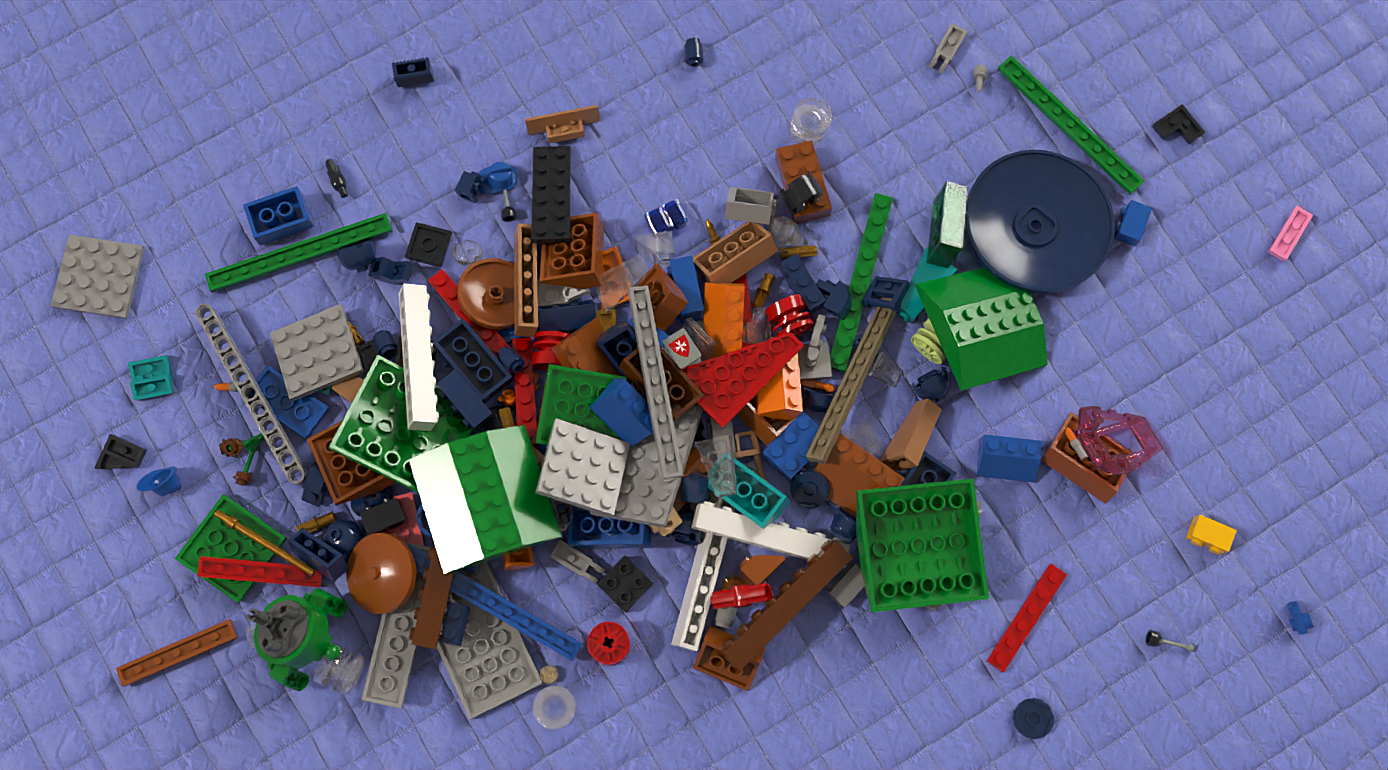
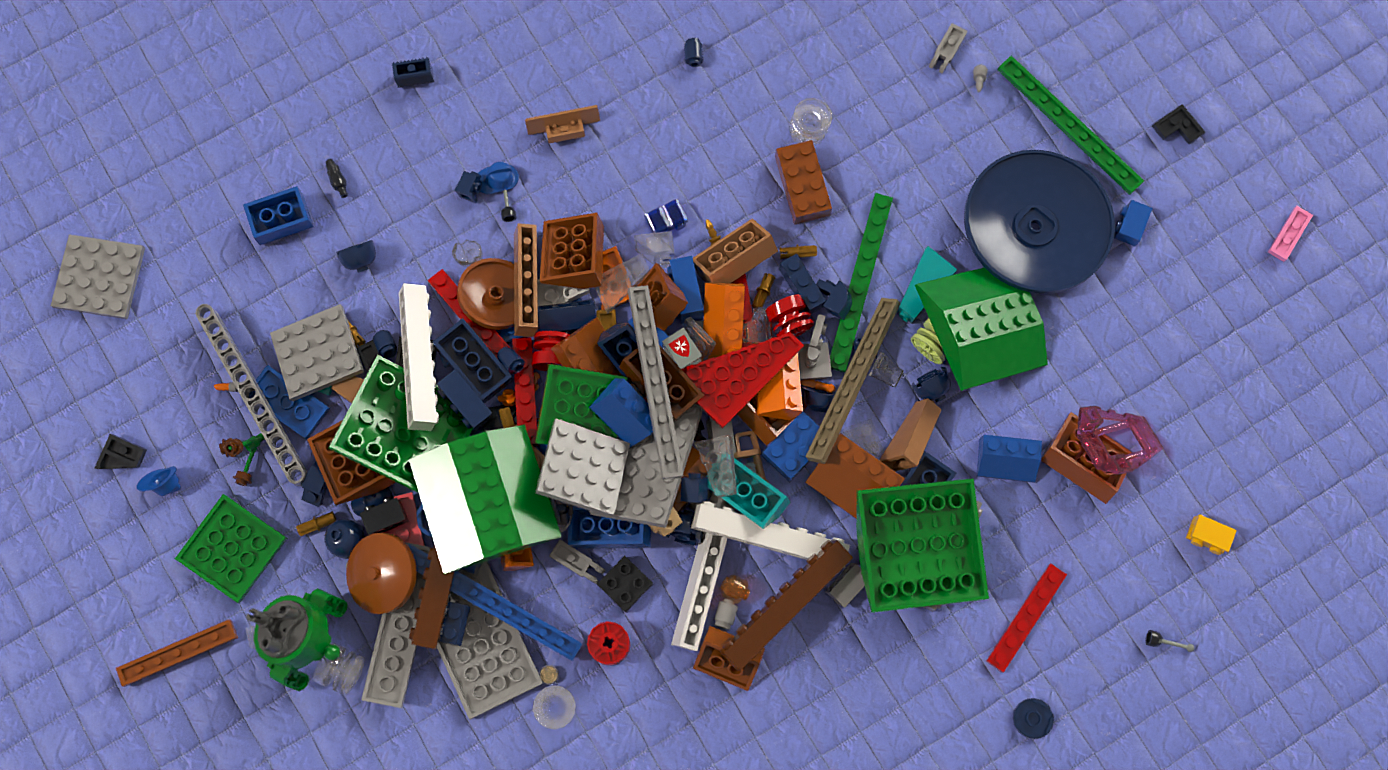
teal slope [128,355,173,401] -> none
red plate [197,556,322,587] -> none
green plate [205,213,393,293] -> none
pearl gold bar [214,509,316,577] -> none
dark blue brick [288,528,348,582] -> none
dark blue brick [368,257,413,285] -> none
black plate [405,222,453,268] -> none
black plate [531,146,571,243] -> none
red piece [710,583,772,609] -> none
light grey window [724,187,777,225] -> none
dark orange slope [739,555,786,585] -> none
clear slope [768,216,808,247] -> none
black brick [779,172,823,215] -> none
dark blue tile [790,470,830,509] -> none
dark blue piece [829,505,857,544] -> none
dark blue plate [862,276,910,311] -> none
clear green brick [927,181,969,268] -> none
light grey piece [1065,427,1088,461] -> none
blue plate [1287,601,1314,635] -> none

